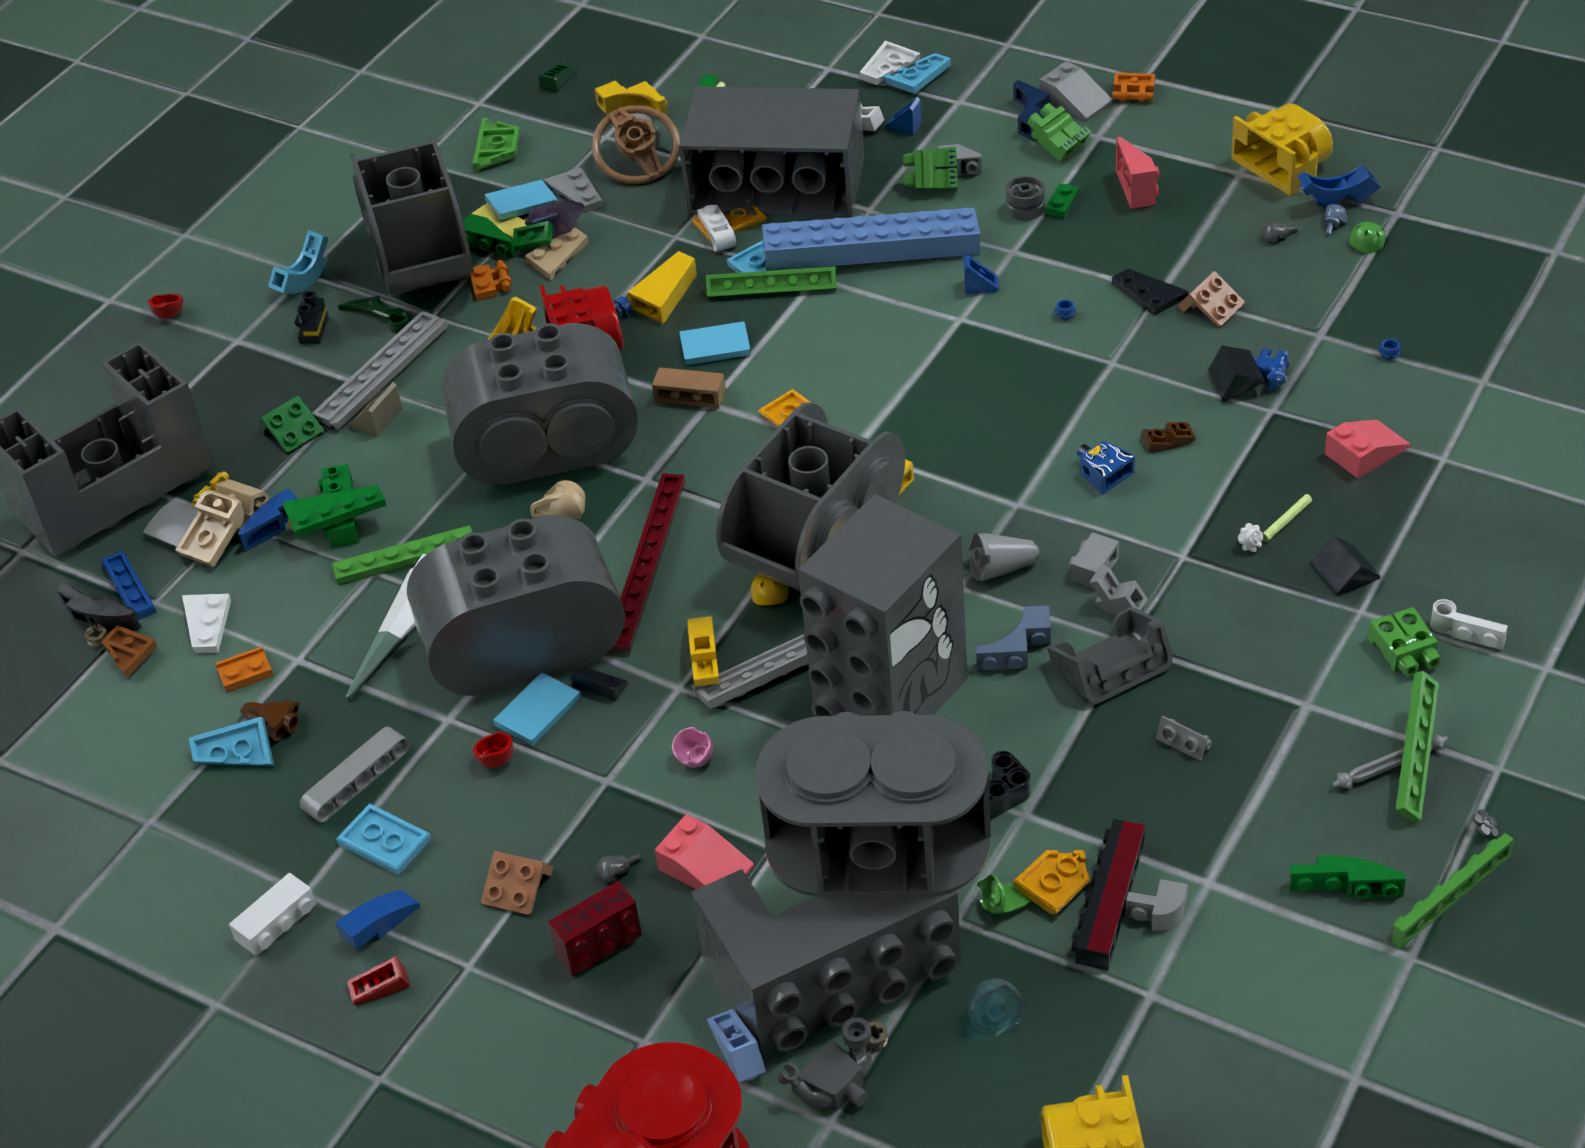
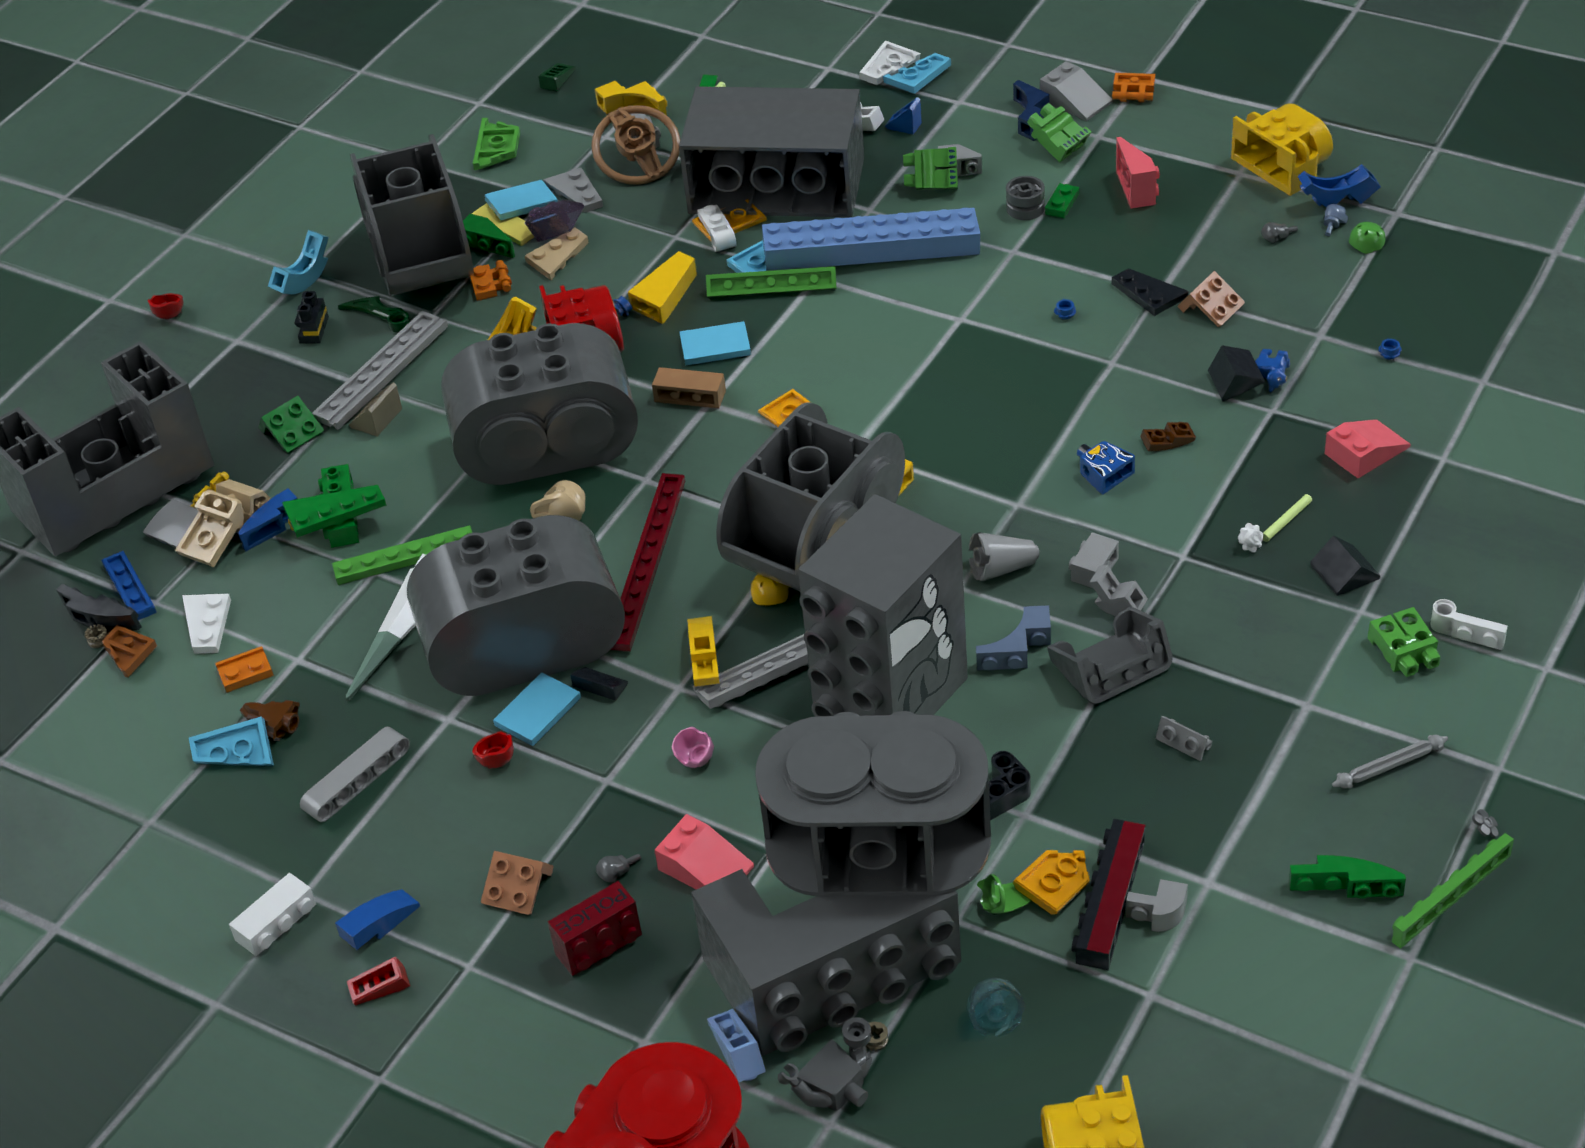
medium azure tile [336,803,431,876] -> none
green plate [512,221,553,251] -> none
blue slope [963,254,999,294] -> none
bright green plate [1396,671,1439,823] -> none

